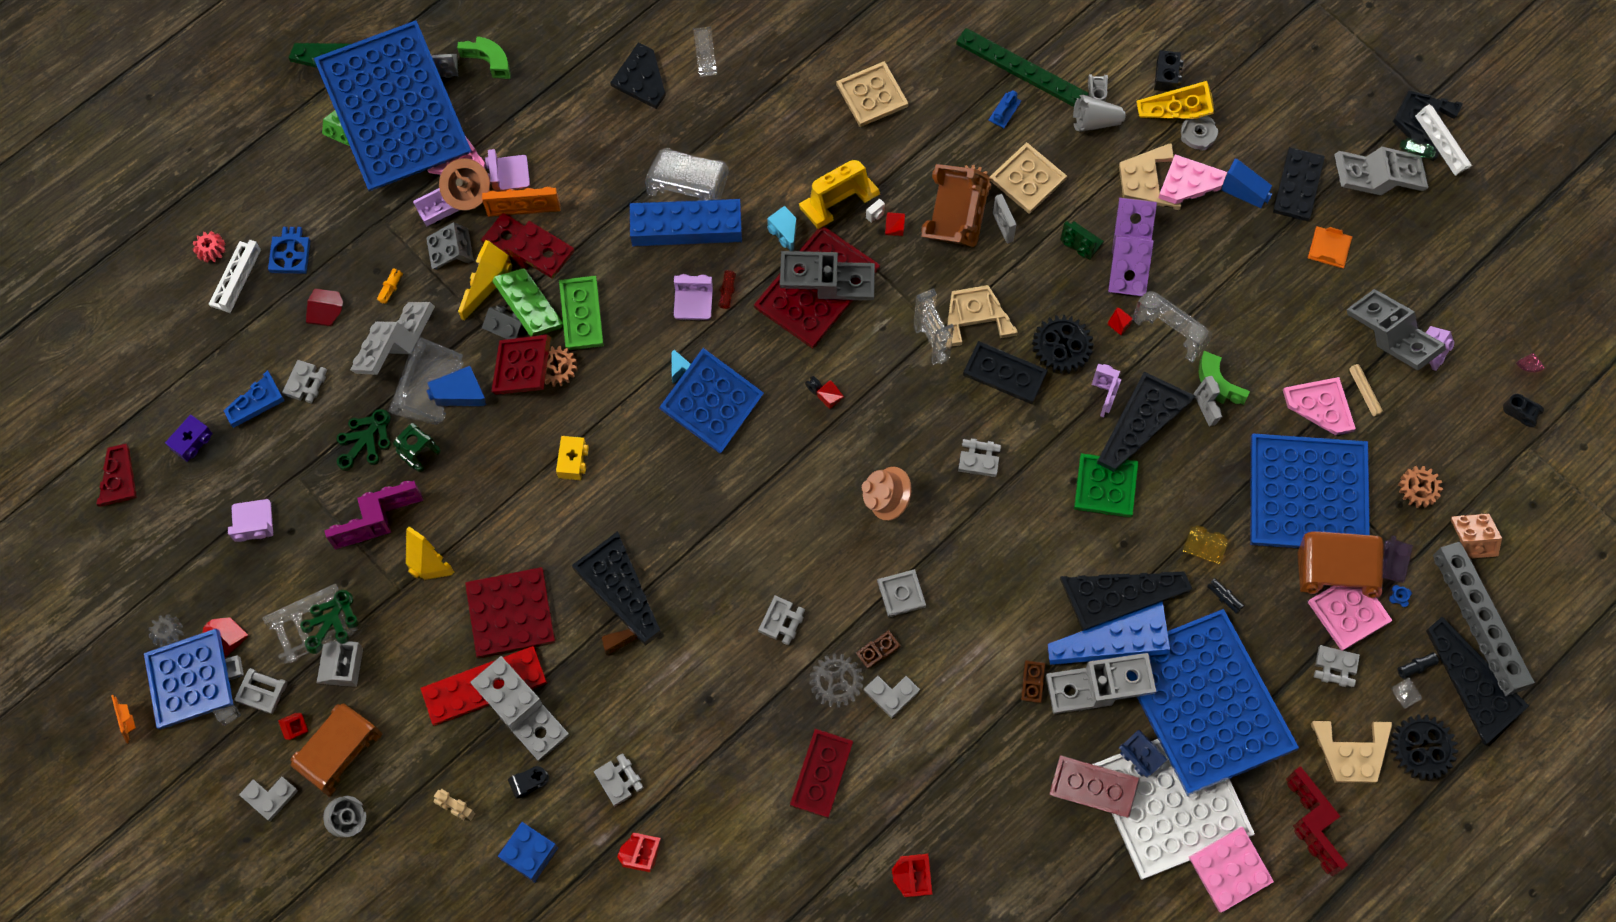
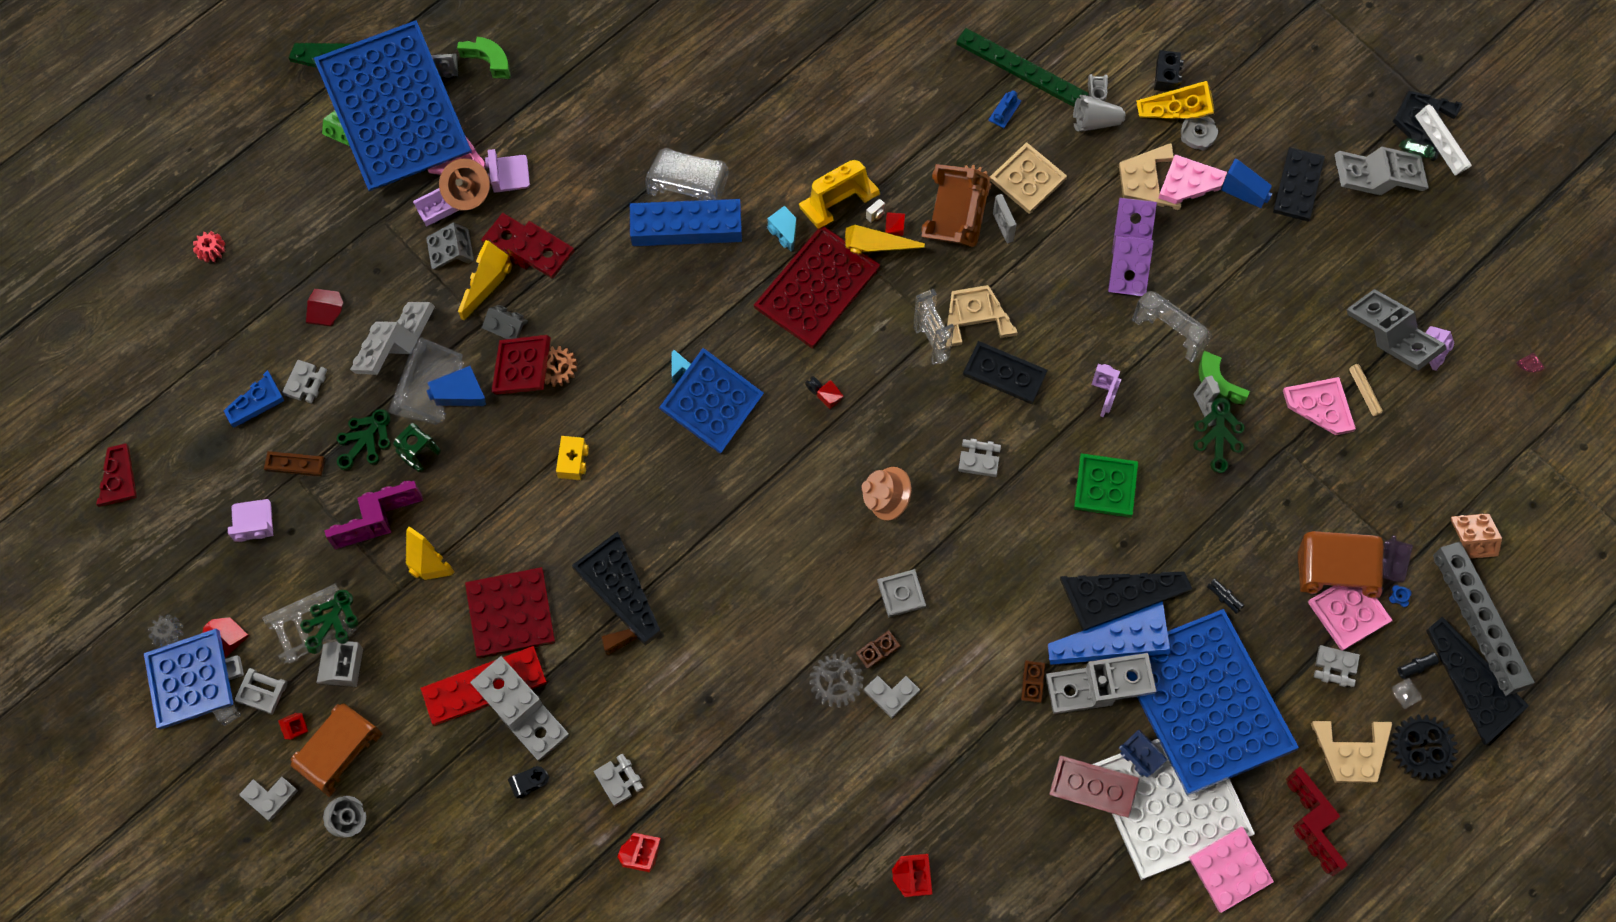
orange piece [111,695,136,744] -> none
dark purple brick [165,414,213,462] -> none
white fence [209,240,261,313] -> none
blue piece [268,227,310,274] -> none
light orange axle [377,269,403,304] -> none
tan plate [434,789,475,821] -> none
orange plate [482,187,561,217] -> none
bright green plate [492,268,563,336] -> none
blue brick [498,822,558,883] -> none
bright green plate [559,276,604,350] -> none
black plate [610,42,666,109] -> none
lavender bracket [674,274,713,320] -> none
clear arch [693,26,717,77] -> none
clear red pin [718,270,736,309] -> none
light grey plate [758,596,805,645] -> none
dark grey bracket [780,251,875,300] -> none
dark red plate [790,729,853,819] -> none
tan plate [836,61,908,127] -> none
black gear [1032,315,1094,374] -> none
dark green bracket [1060,221,1104,260] -> none
black wing [1097,372,1196,472] -> none
red slope [1108,308,1132,335] -> none
clear yellow bracket [1183,525,1228,564] -> none
blue plate [1250,434,1370,548] -> none
orange piece [1308,226,1352,269] -> none
nougat gear [1398,466,1443,508] -> none
black piece [1503,394,1544,427] -> none
none -> reddish brown tile [264,451,325,477]
none -> yellow wedge [845,225,925,254]
none -> dark green plant [1193,398,1245,473]

